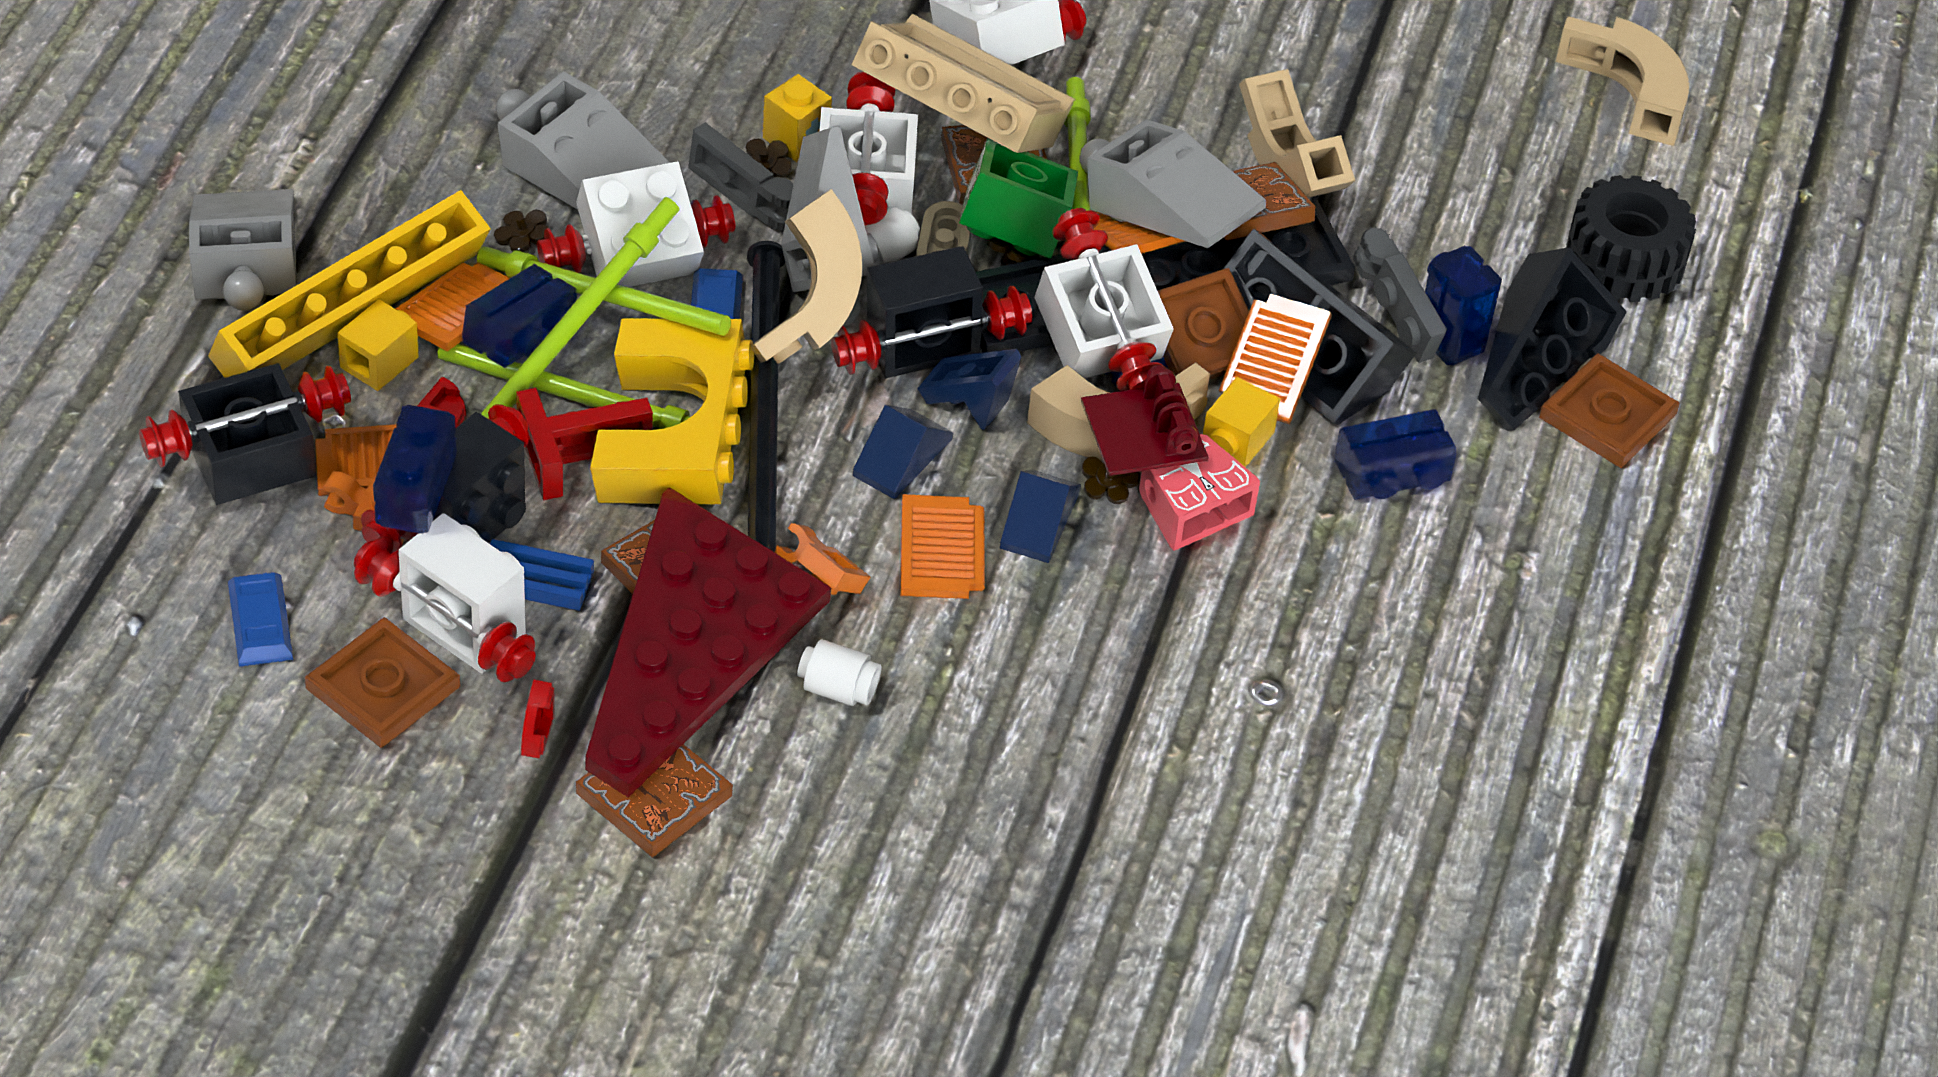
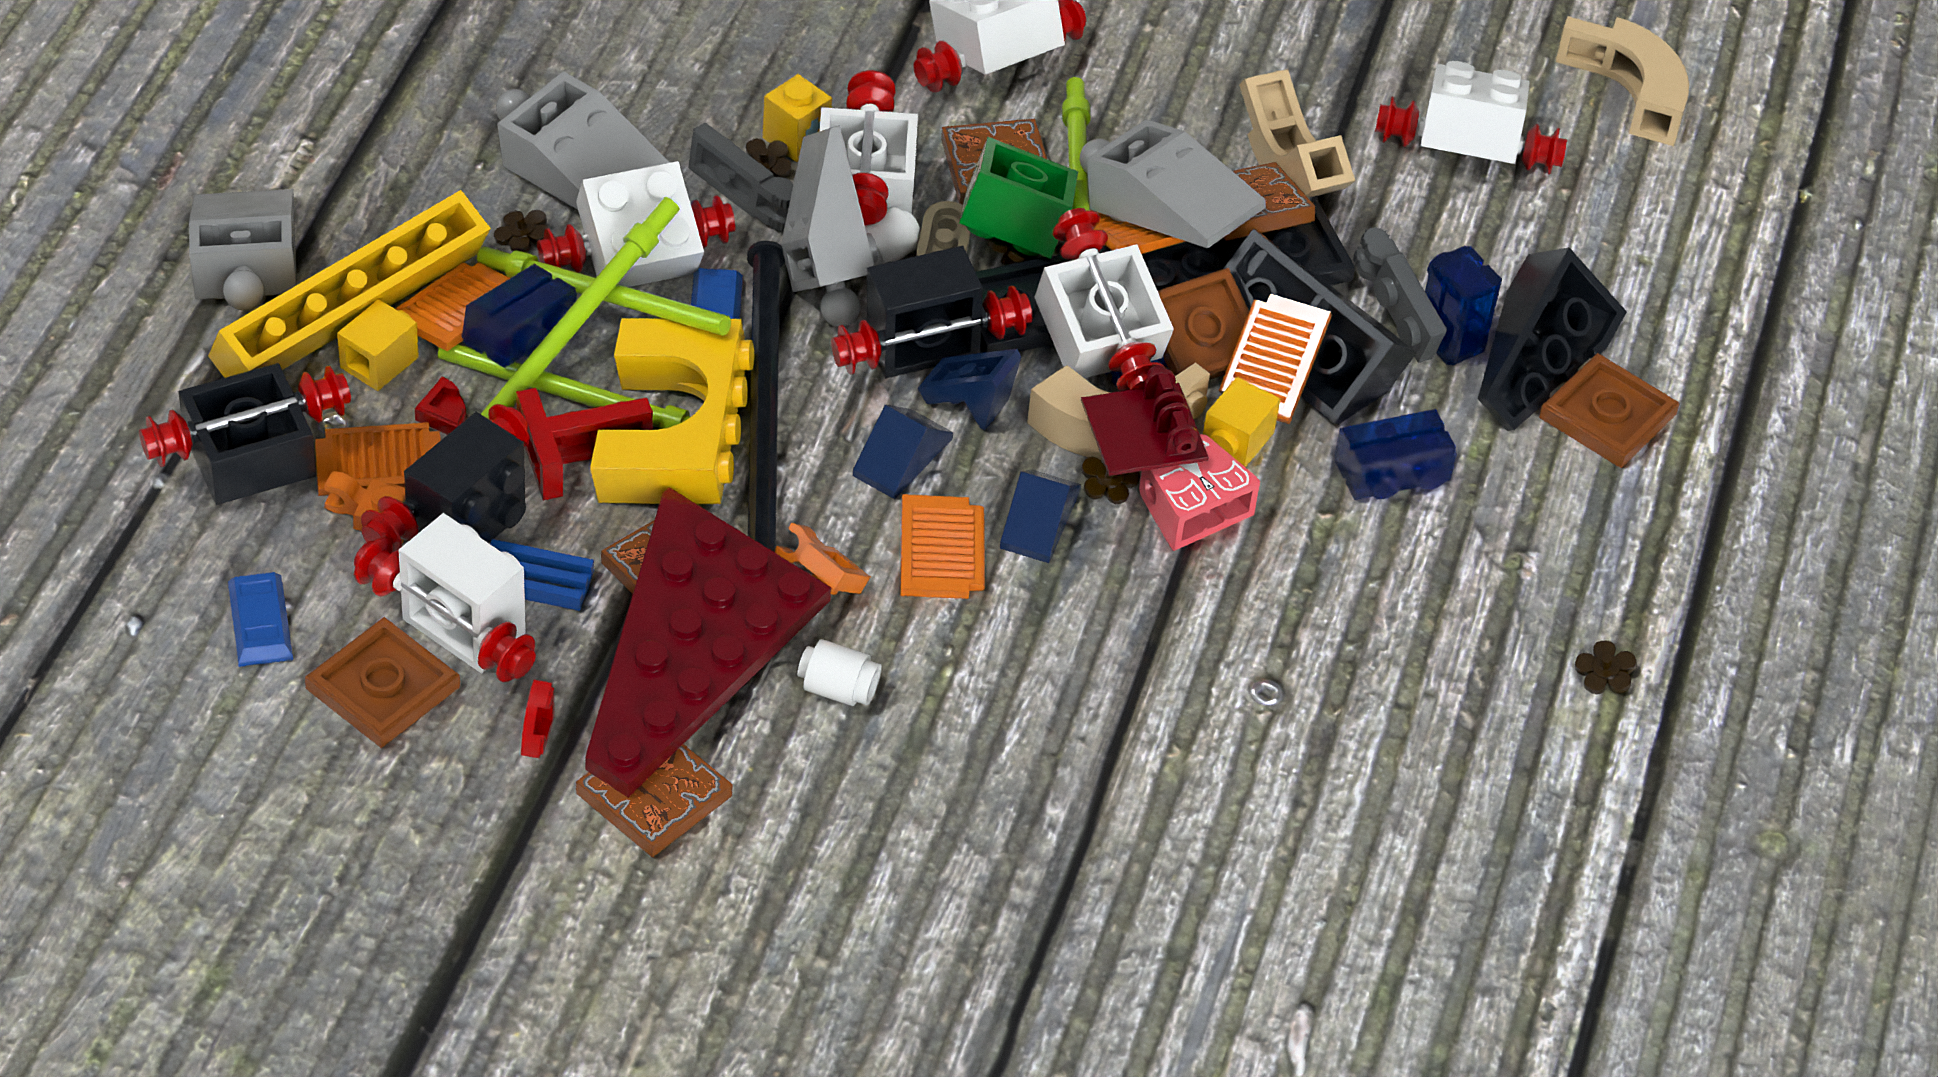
clear blue brick [373,405,457,534] -> none
tan arch [751,189,862,364] -> none
tan window [851,14,1075,153] -> none
black tyre [1565,175,1696,302] -> none
none -> white brick [1375,61,1567,175]
none -> dark brown plant [1575,640,1637,695]

